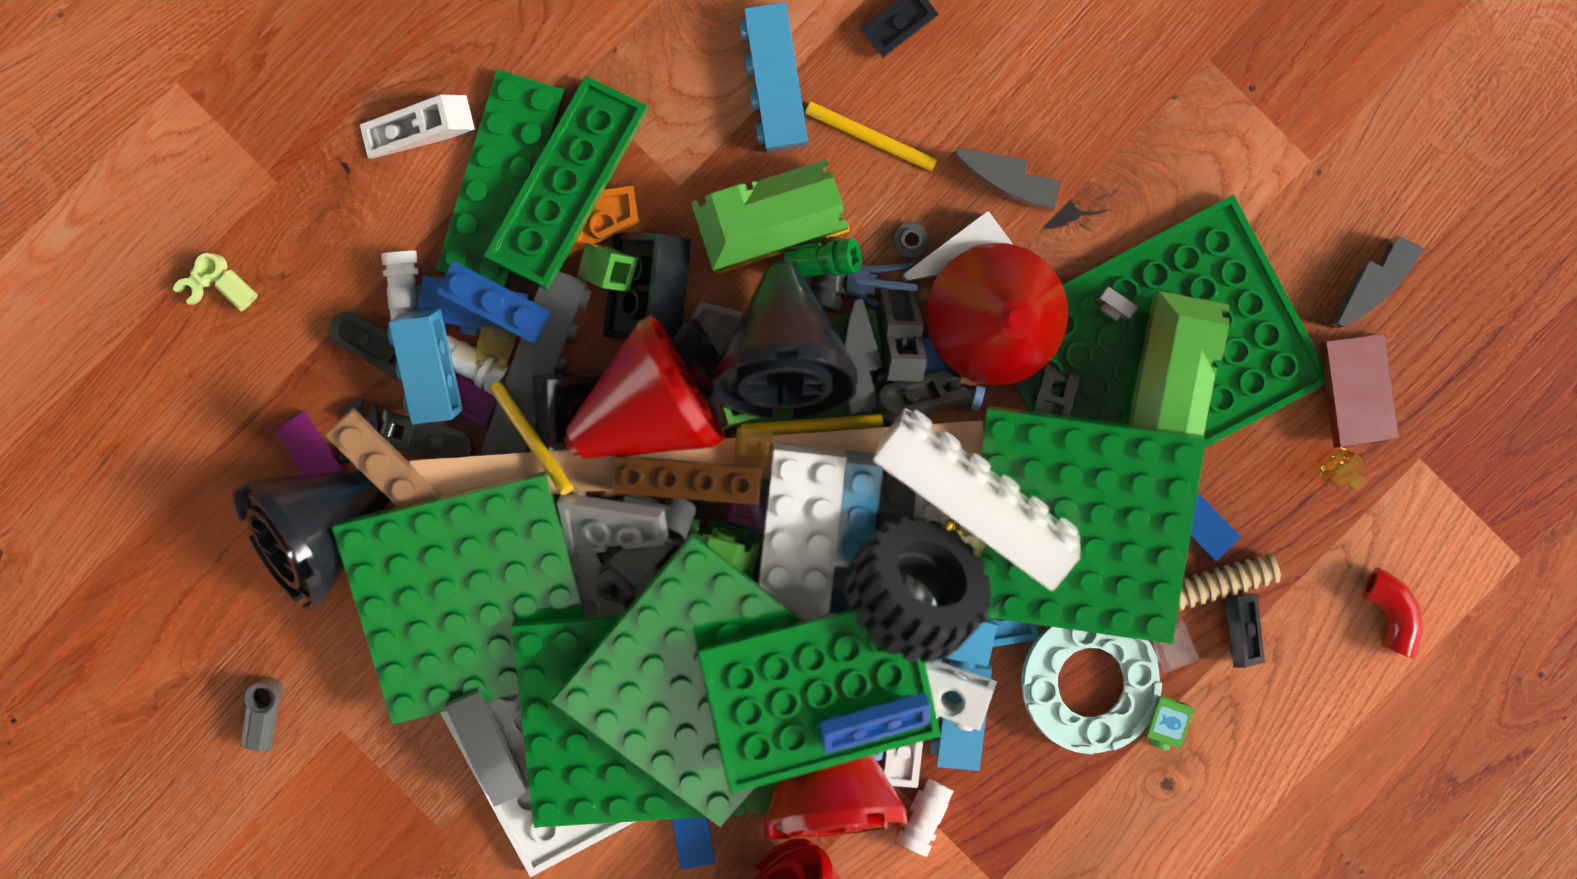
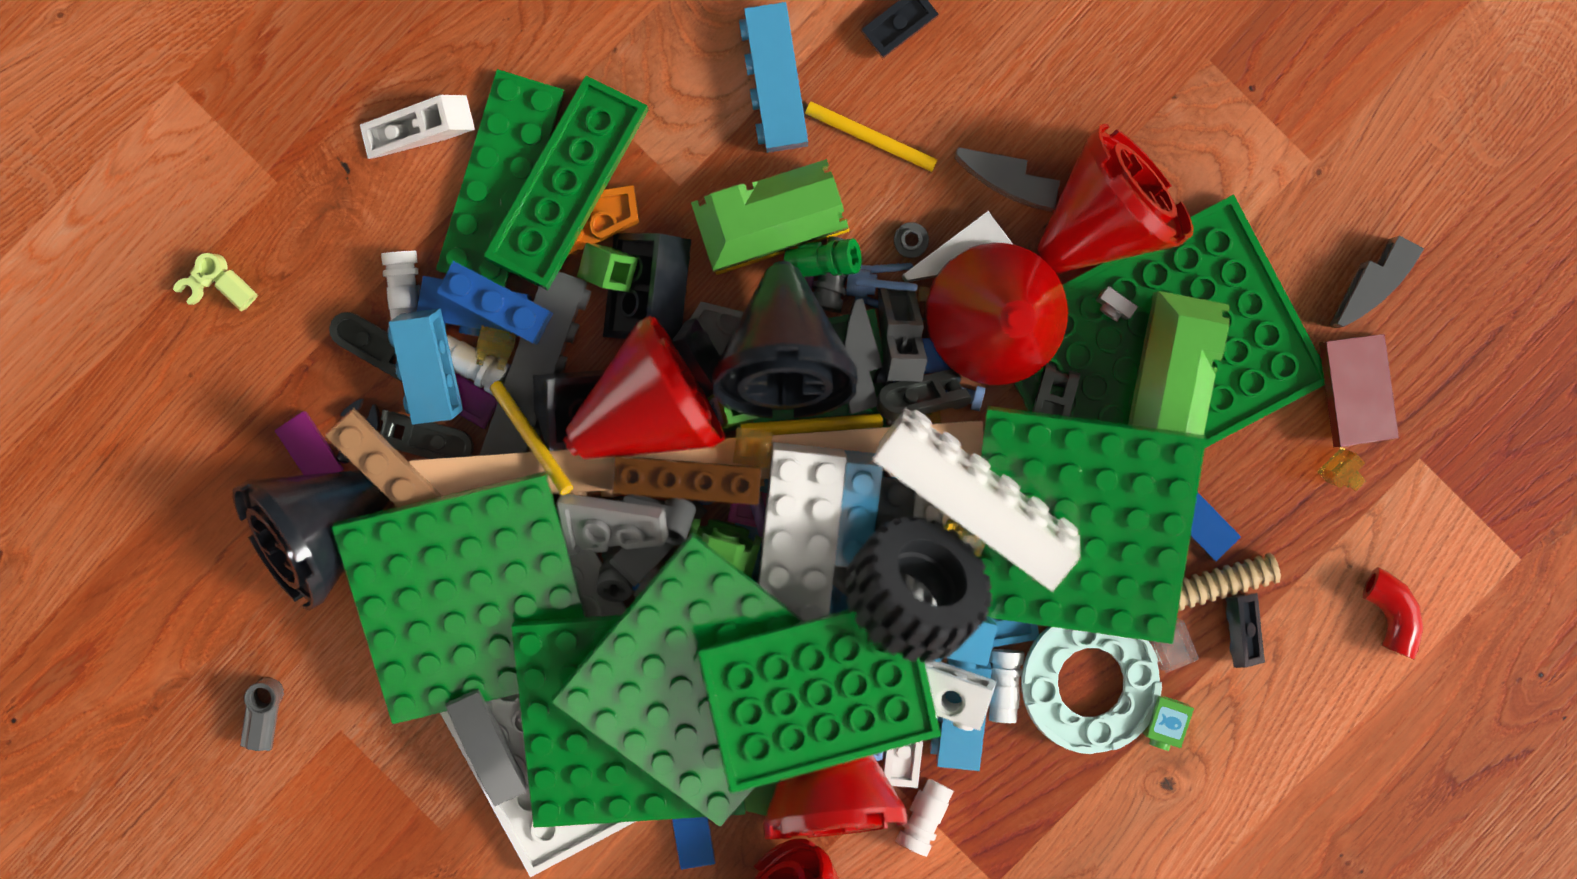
blue plate [820,693,930,754] -> none
none -> white axle [989,649,1025,723]
none -> red cone [1037,124,1194,273]

